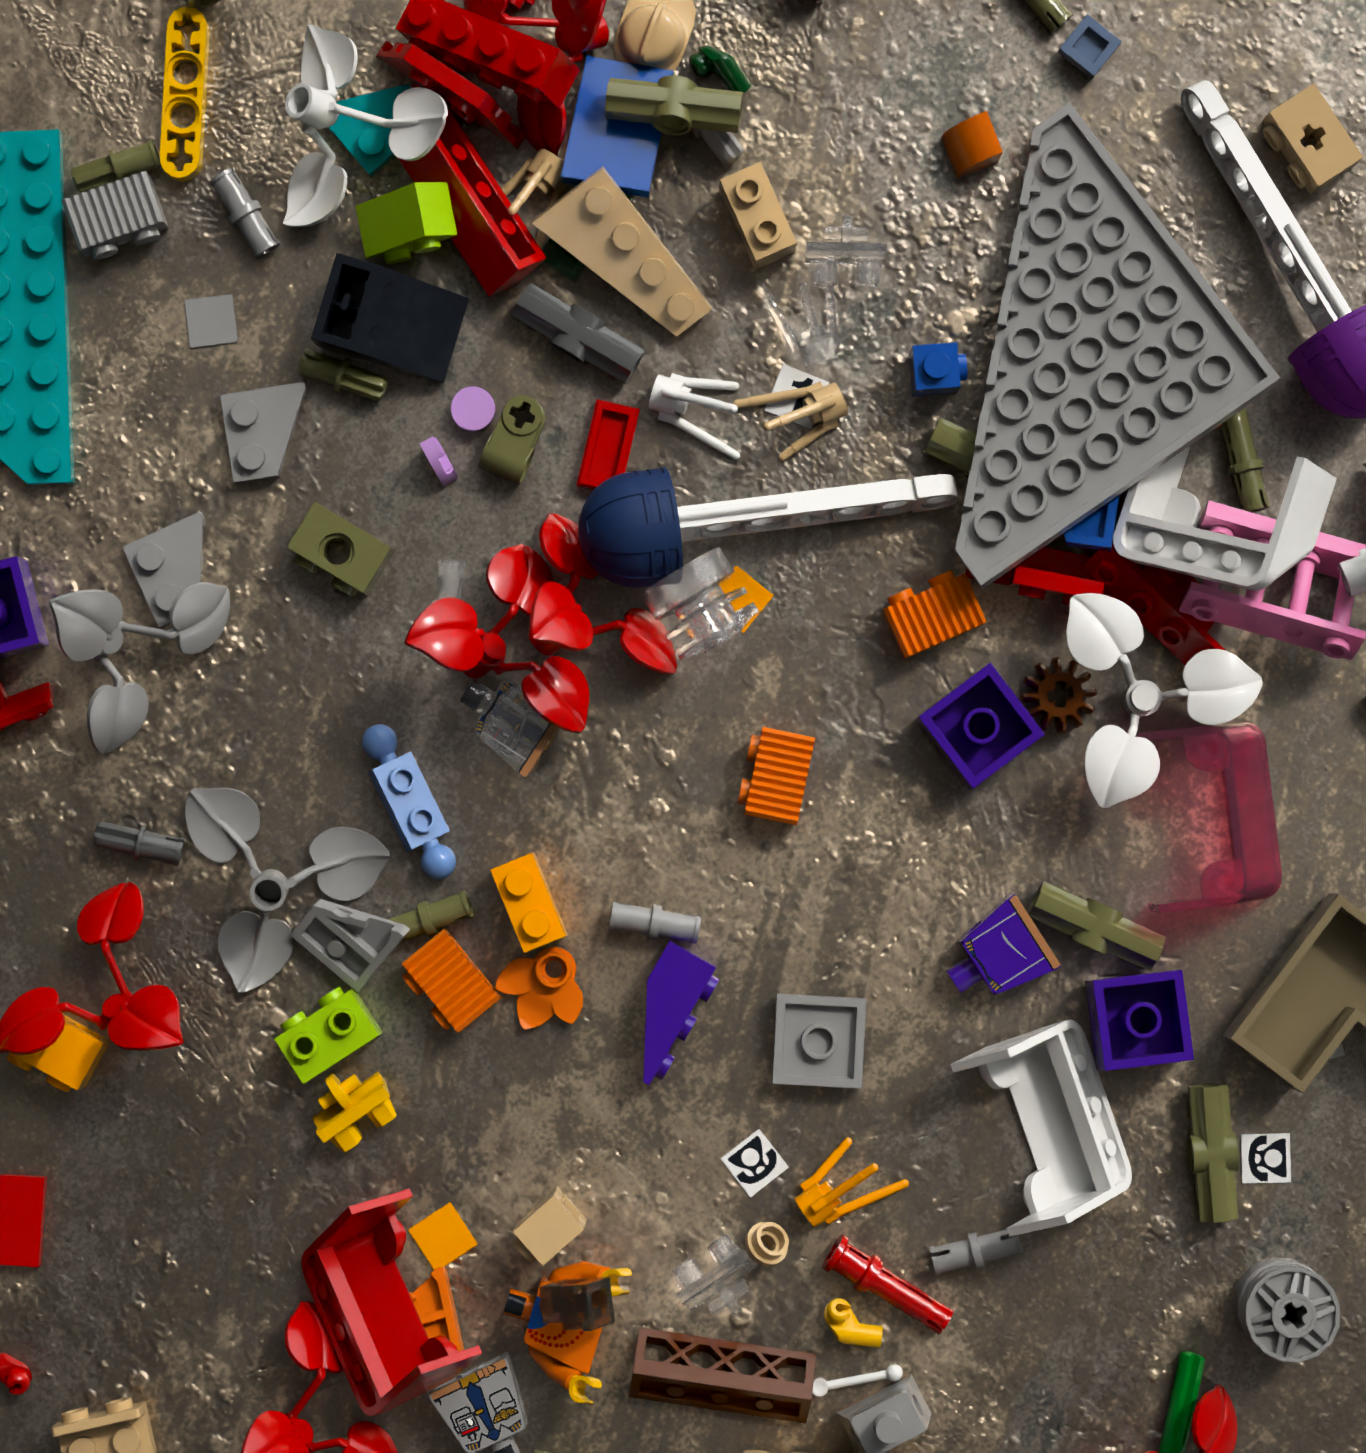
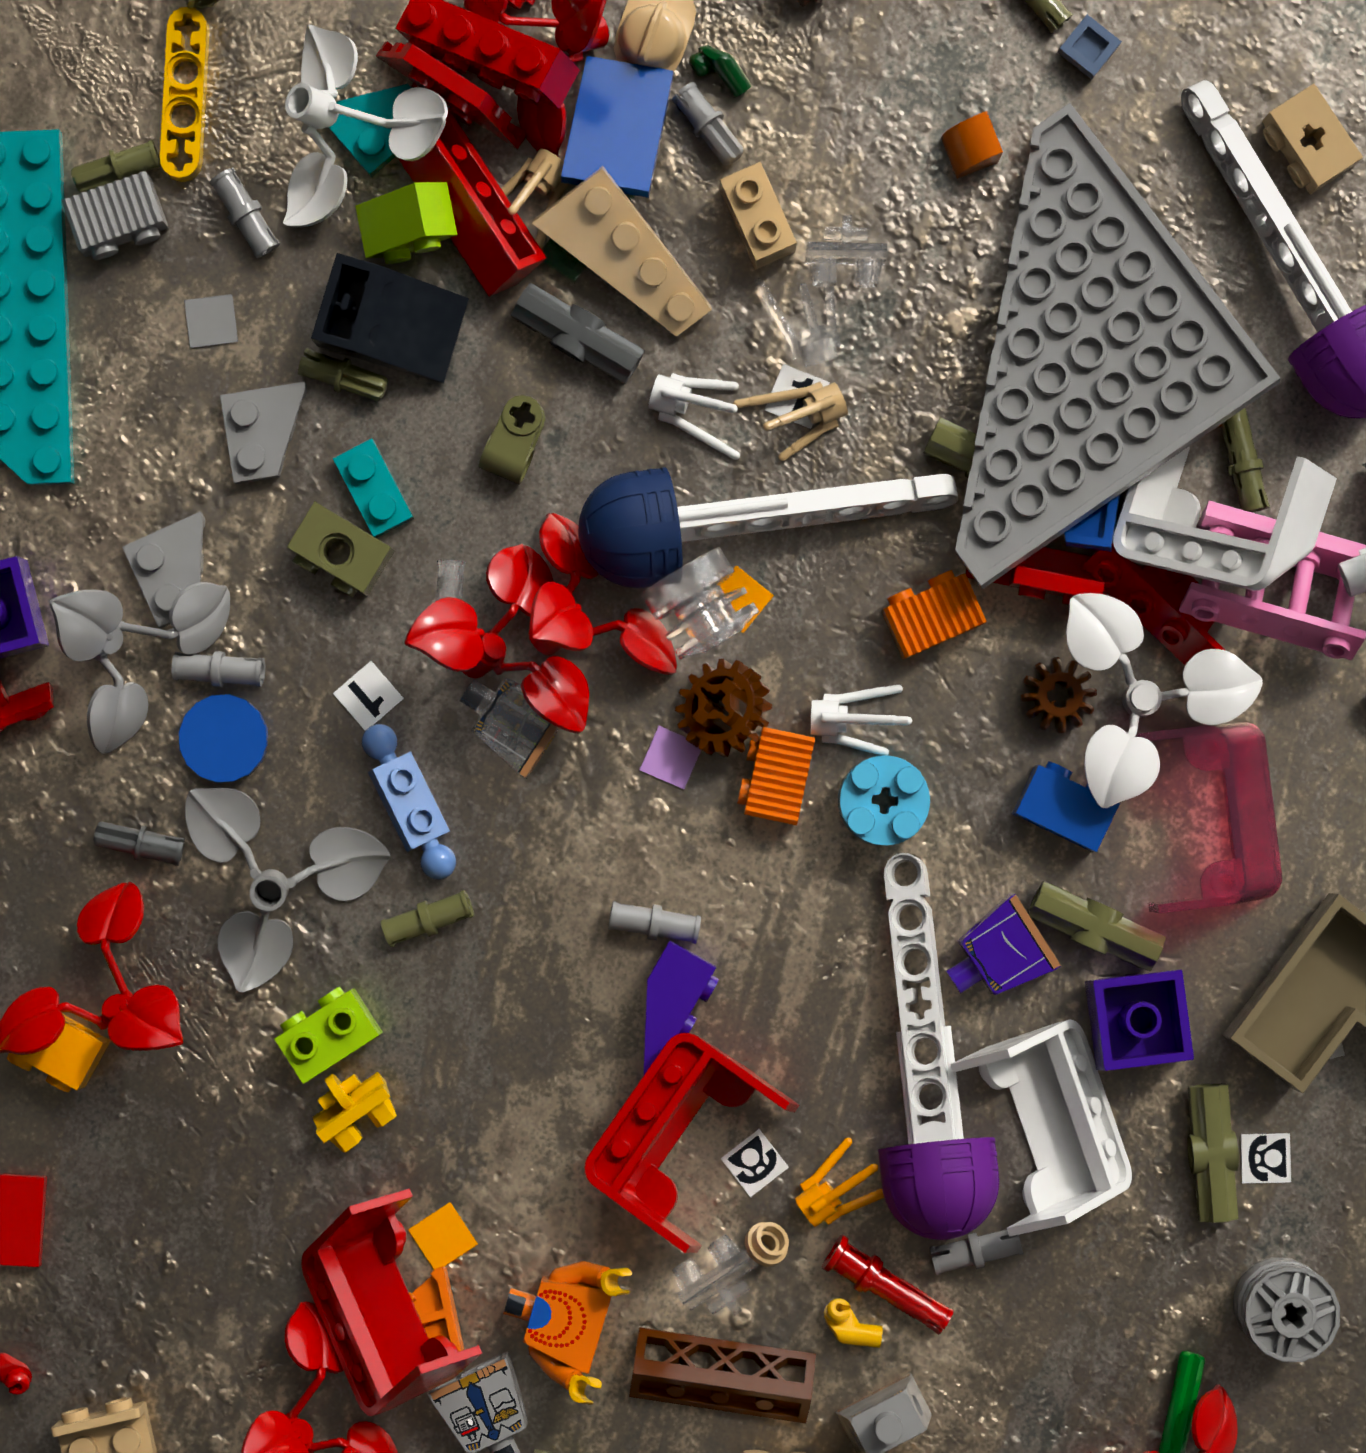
light grey wing [290,899,410,993] -> none
orange brick [402,928,502,1033] -> none
lavender tile [419,436,458,487] -> none
lavender tile [451,386,496,432] -> none
light orange brick [490,852,568,953] -> none
orange plate [495,947,583,1030] -> none
tan brick [513,1186,587,1266] -> none
clear smoke brick [539,1277,615,1331] -> none
red tile [577,399,640,490] -> none
olive piece [605,75,743,135] -> none
light grey plate [772,993,867,1089] -> none
white hinge [812,1364,903,1397] -> none
blue brick [909,342,968,397] -> none
dark purple brick [915,662,1045,789] -> none
none -> light grey pin [171,651,266,687]
none -> blue tile [179,694,268,783]
none -> teal plate [333,438,414,538]
none -> white sticker [333,661,404,731]
none -> red windscreen [585,1033,800,1253]
none -> lavender sticker [640,726,701,789]
none -> reddish brown gear [675,659,772,757]
none -> white plant [811,685,912,756]
none -> medium azure brick [838,755,930,846]
none -> piece [878,853,999,1240]
none -> blue brick [1011,761,1120,852]

